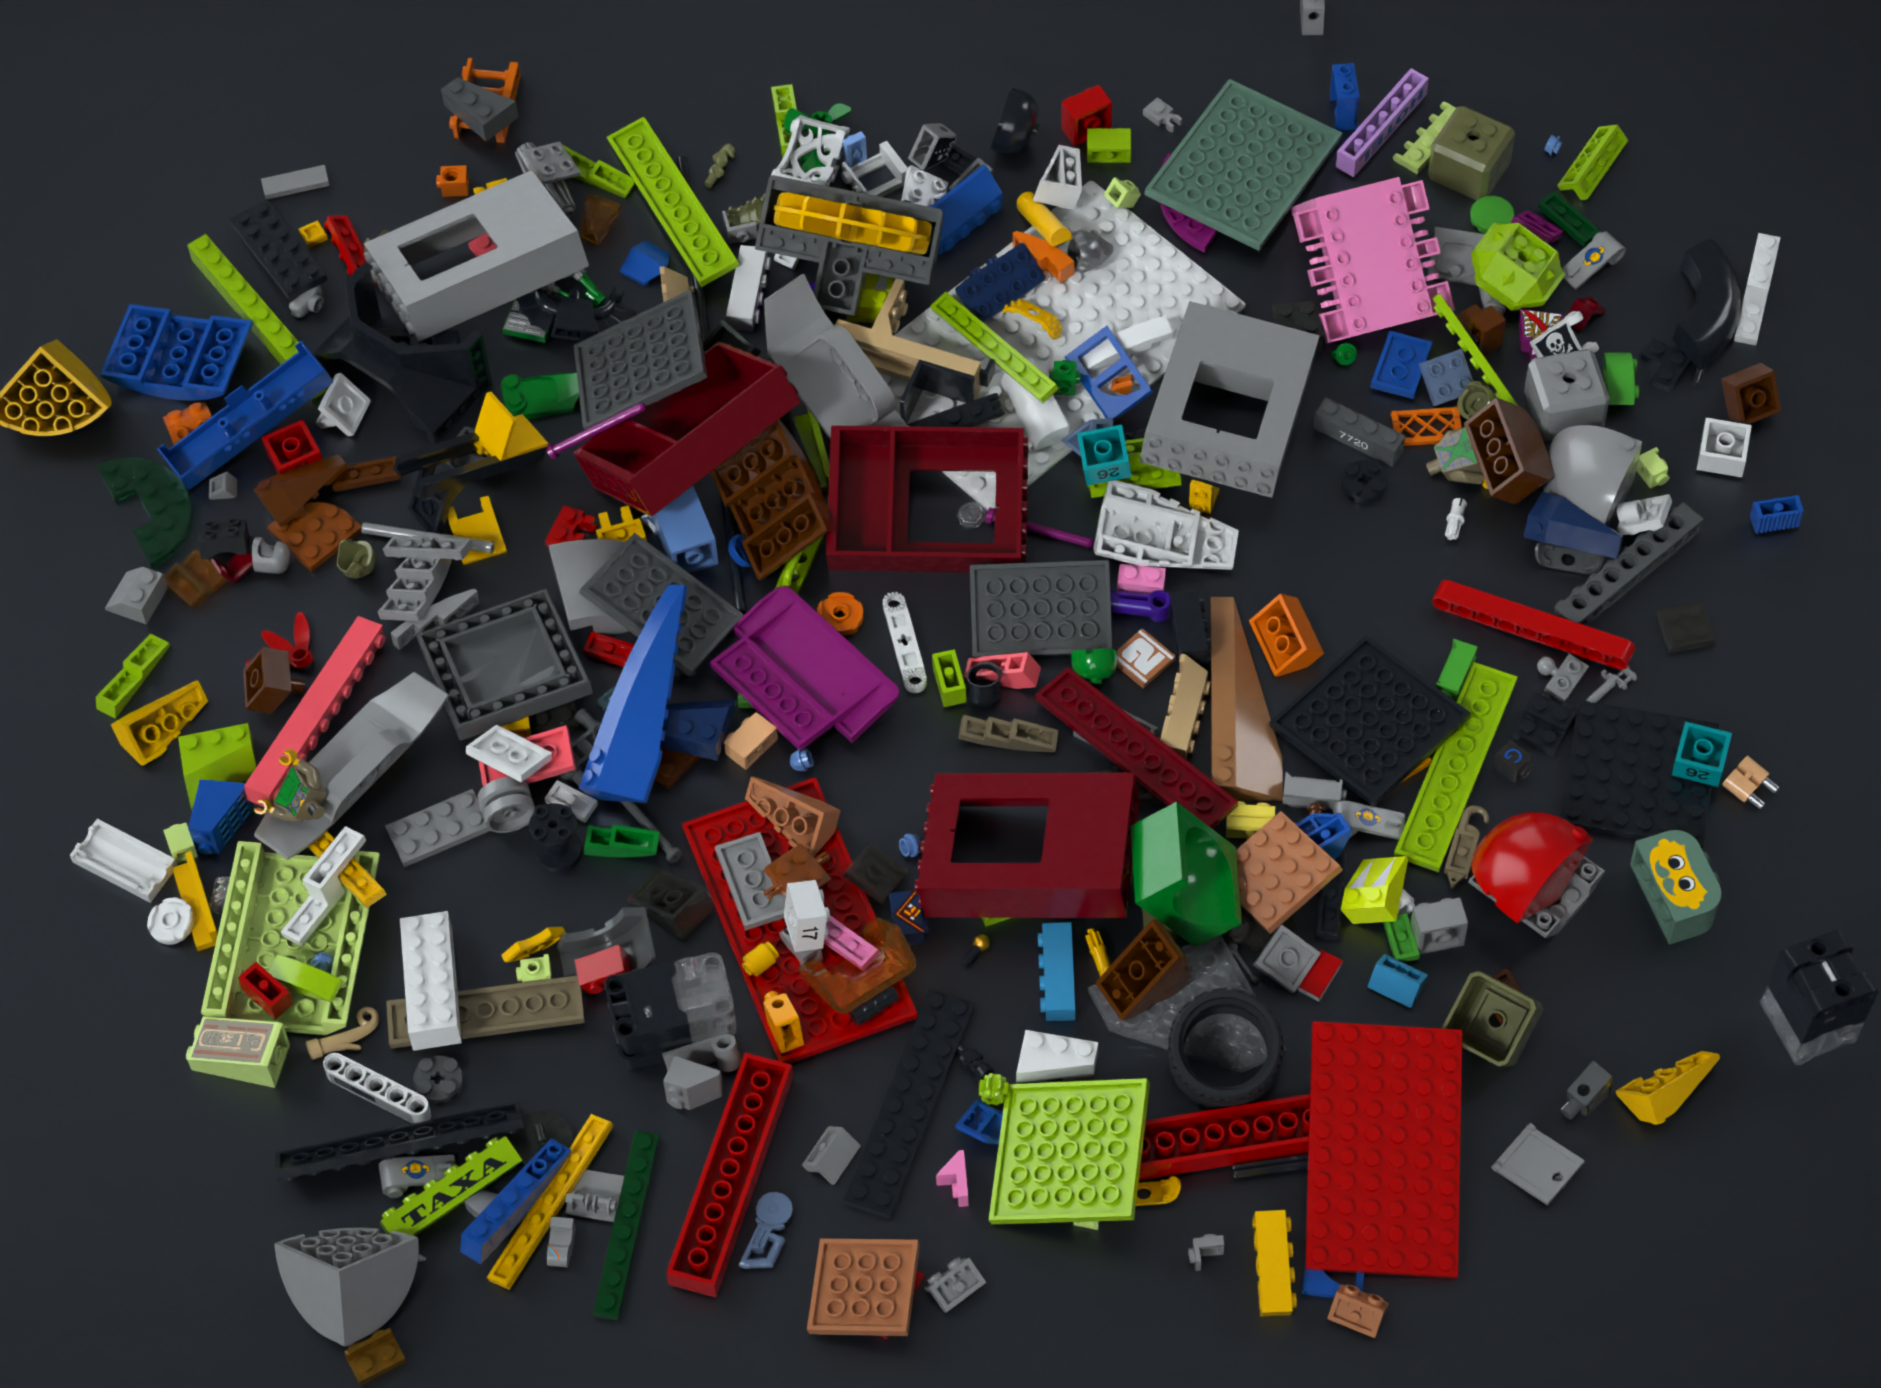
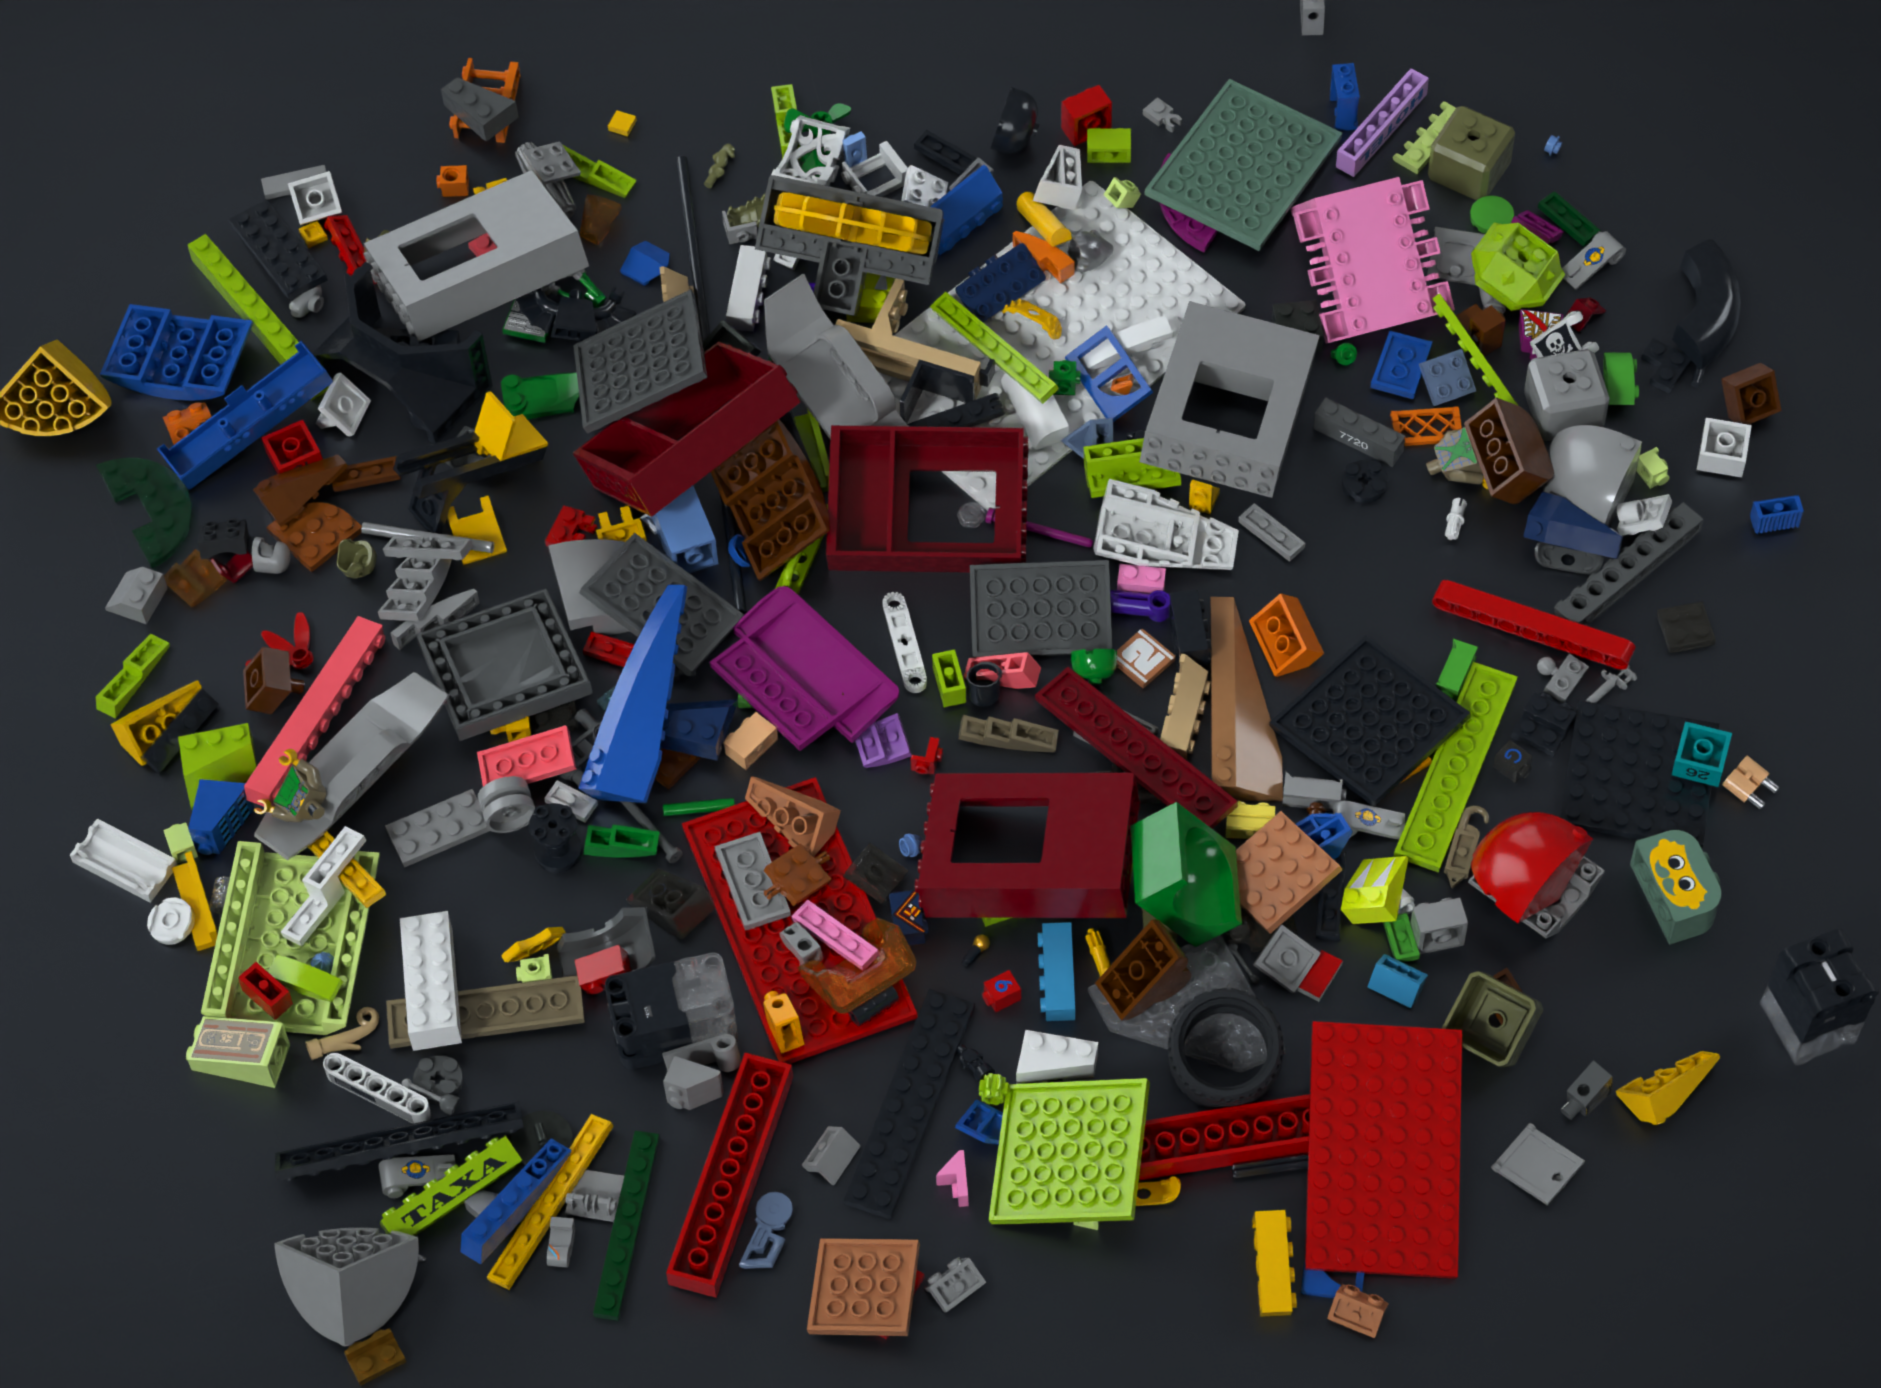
light grey slope [209,472,237,500] -> none
white plate [466,725,552,782] -> none
magenta bar [546,403,646,460] -> none
lime plate [607,117,740,287] -> none
yellow brick [742,942,779,977] -> none
white brick [784,880,830,952] -> none
medium blue plate [790,749,814,772] -> none
orange plate [817,592,863,636] -> none
light grey torso [908,123,957,171] -> none
teal brick [1077,425,1132,486] -> none
light grey bracket [1188,1234,1224,1271] -> none
olive cap [1457,381,1496,420] -> none
lime fence [1557,124,1628,200] -> none
white bracket [1734,233,1781,346] -> none
none -> black plate [141,688,219,773]
none -> white slope [288,171,342,225]
none -> hinge [402,1078,460,1115]
none -> yellow tile [608,110,637,137]
none -> green piece [663,798,735,816]
none -> medium lavender slope [855,713,912,768]
none -> red bracket [911,737,943,774]
none -> red brick [982,970,1021,1012]
none -> light grey plate [1239,503,1305,562]

